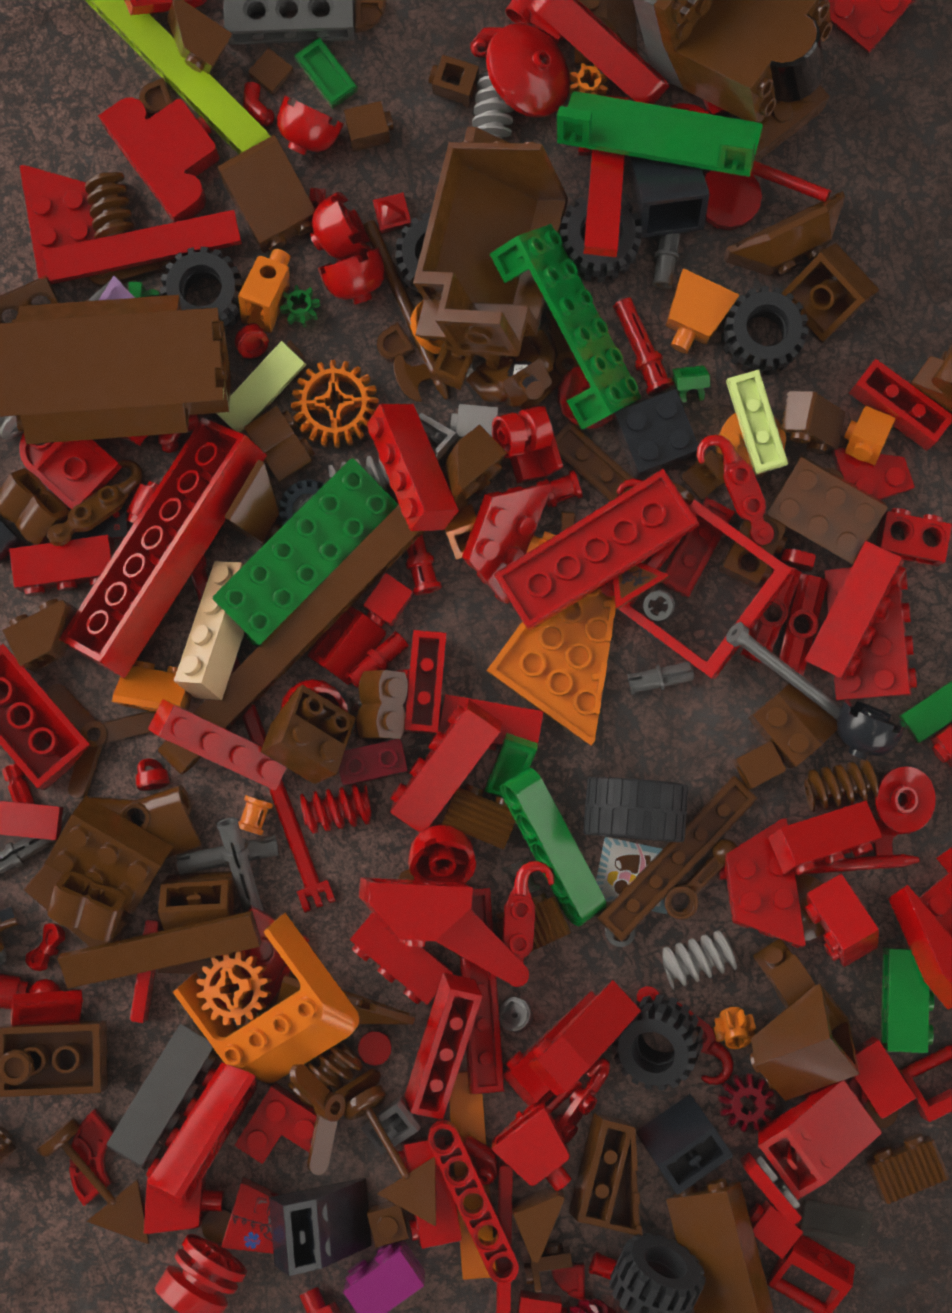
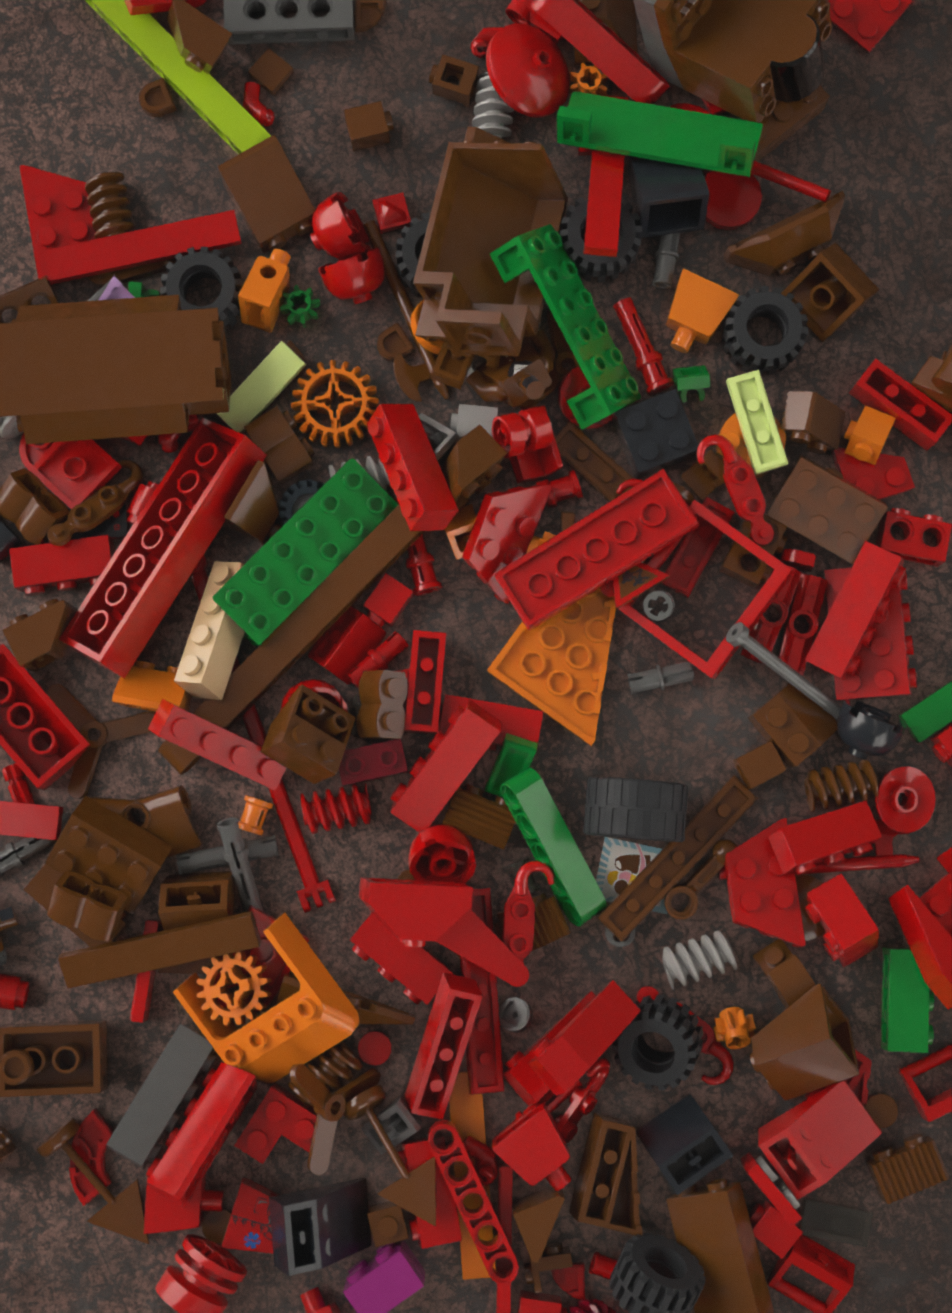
red tile [11,979,83,1026] -> none
red piece [26,923,65,971] -> none
red brick [98,97,220,222] -> none
red tile [135,758,170,791] -> none
red tile [234,323,269,359] -> none
red cylinder [277,95,344,156] -> none
green tile [294,37,358,109] -> none
red piece [309,188,326,209] -> none
dark red gear [717,1073,776,1132] -> none
red panel [854,1036,916,1119] -> none

